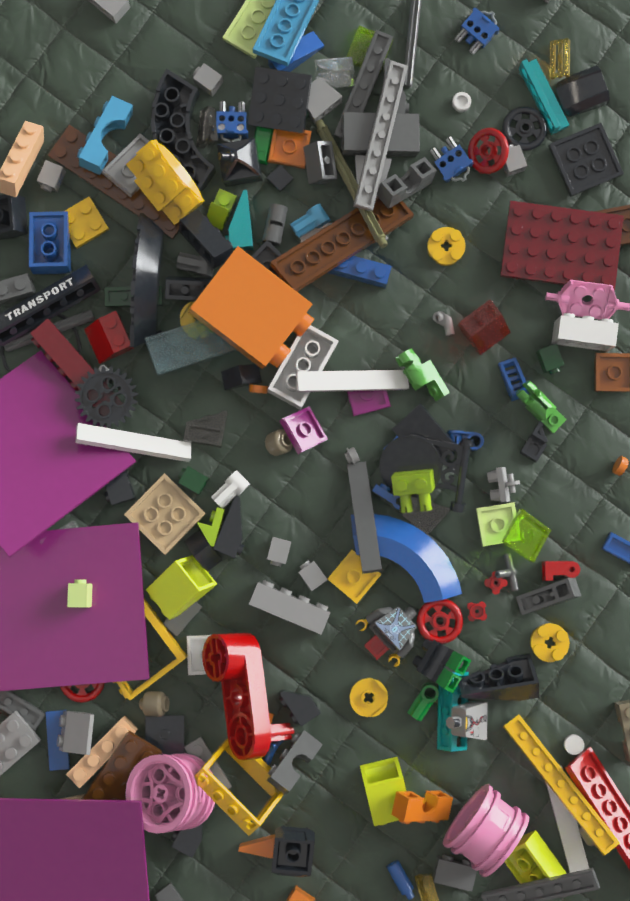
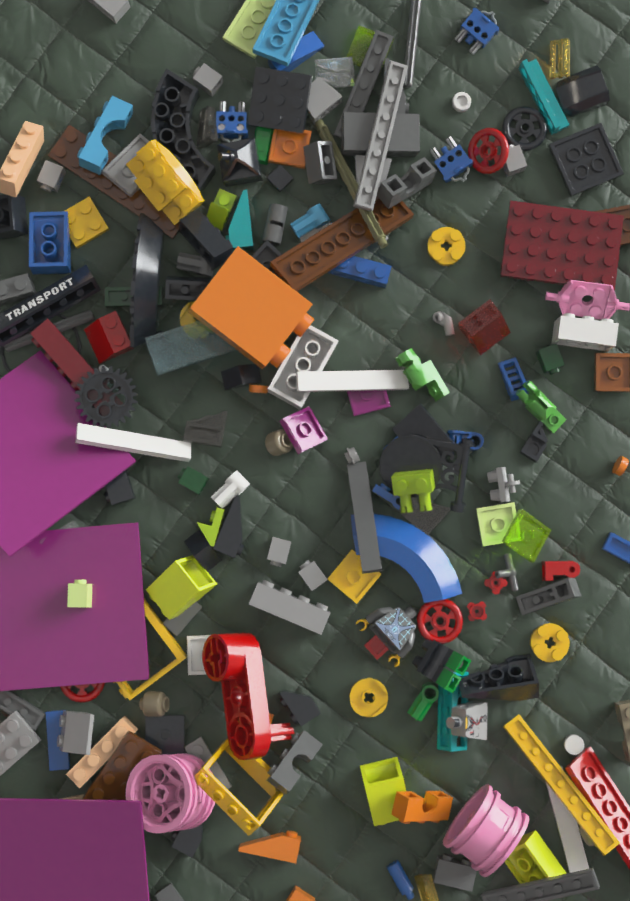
tan plate [124,473,206,555] -> none
blue bar [264,741,284,765] -> none
black slope [271,825,315,877] -> none

